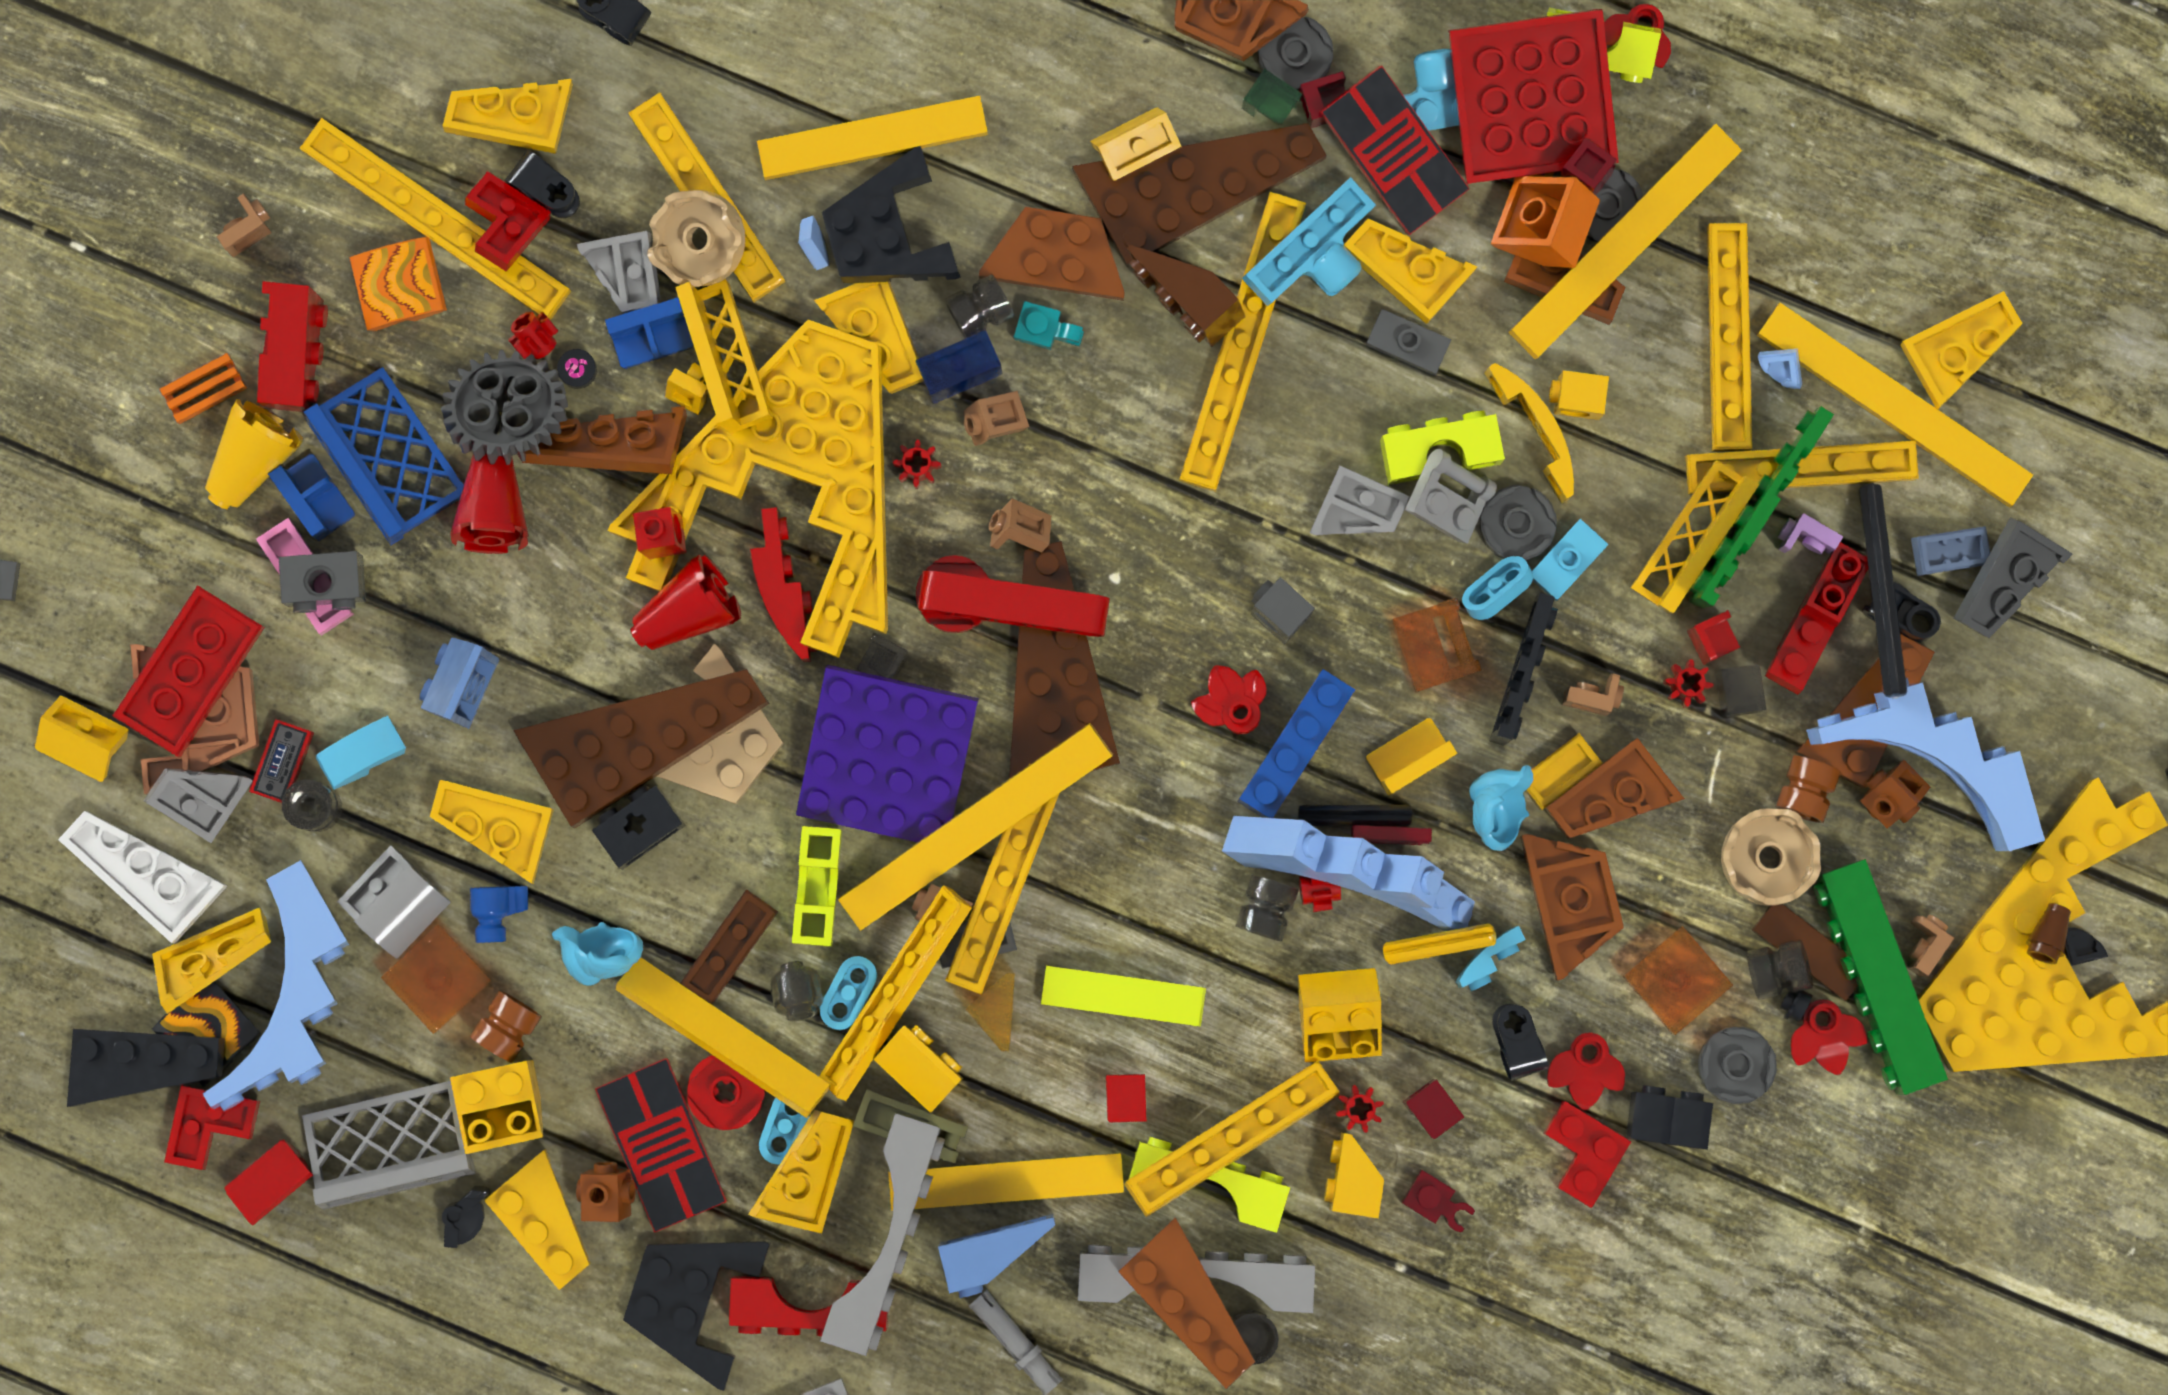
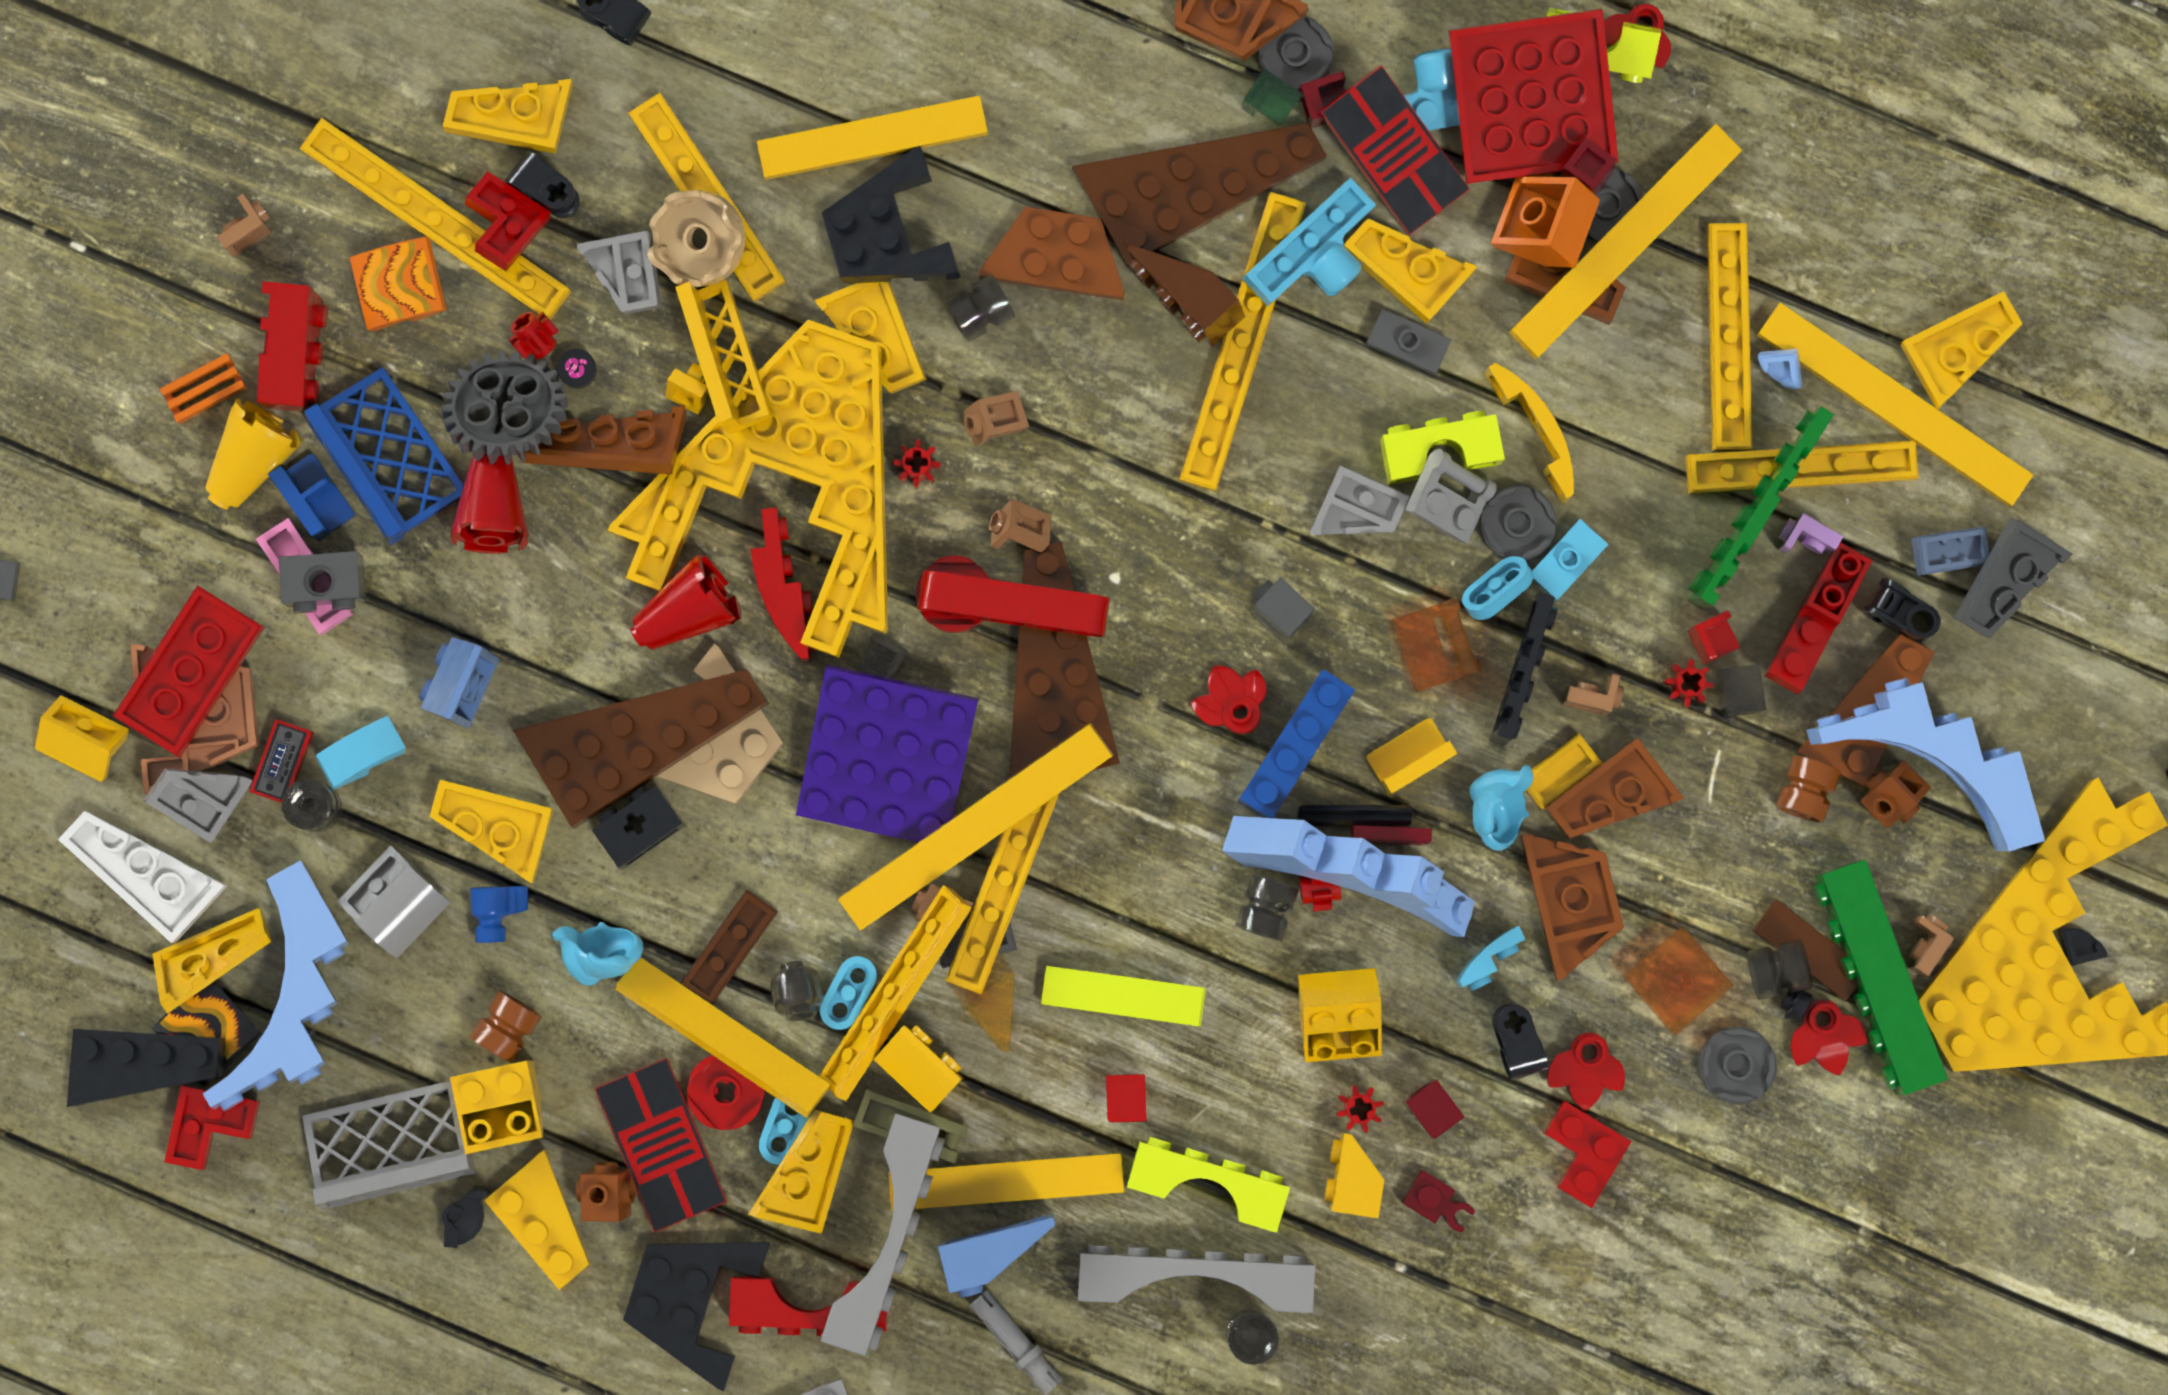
red slope [224,1139,313,1226] -> none
clear orange plate [381,924,492,1034] -> none
blue panel [605,297,694,369] -> none
red brick [633,507,687,560] -> none
neon yellow arch [792,826,842,947] -> none
light blue tile [798,215,829,270] -> none
clear blue panel [915,330,1003,404] -> none
teal plate [1014,301,1084,350] -> none
yellow panel [1090,107,1182,181] -> none
dark orange wing [1118,1217,1256,1389] -> none
yellow tile [1124,1061,1340,1217] -> none
yellow axle [1383,923,1496,965] -> none
yellow brick [1549,370,1609,420] -> none
black brick [1626,1085,1713,1150] -> none
yellow fence [1630,460,1759,614] -> none
tan plate [1721,808,1821,906] -> none
black axle [1859,483,1907,699] -> none
reddish brown cone [2026,903,2071,964] -> none

